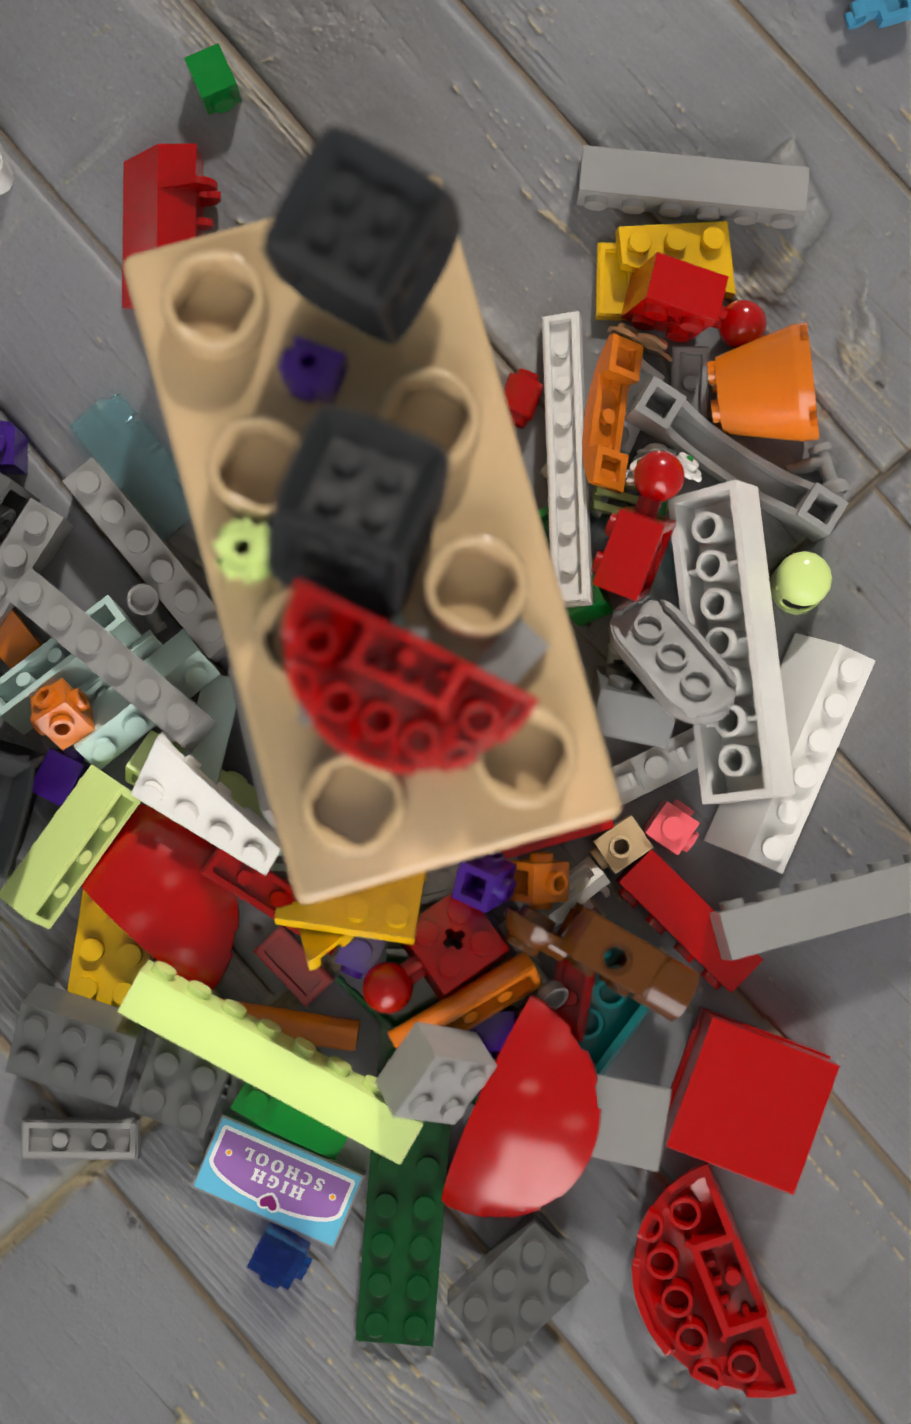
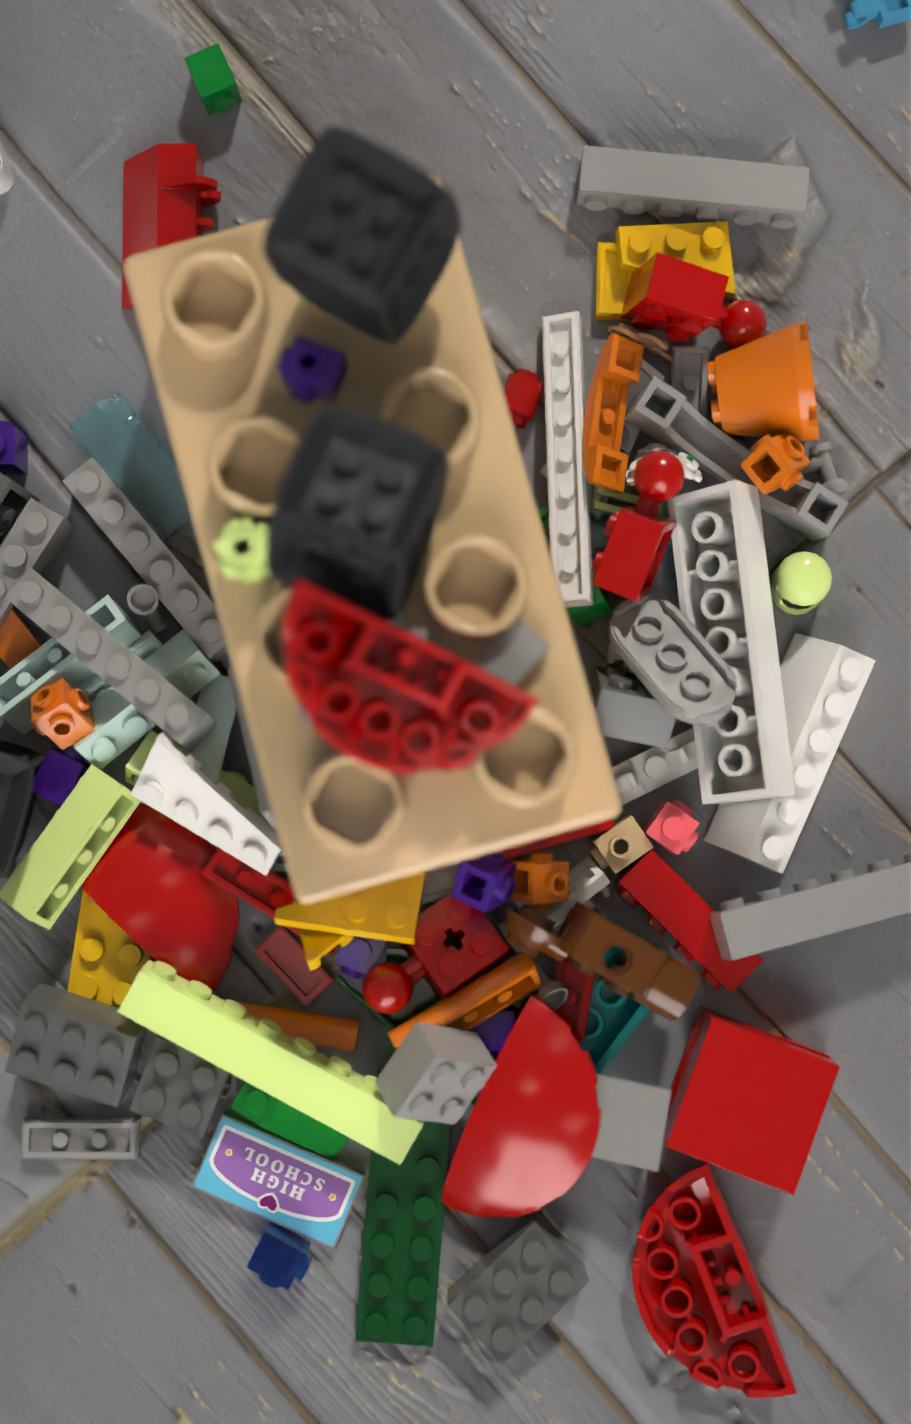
none -> orange brick [740,432,811,495]

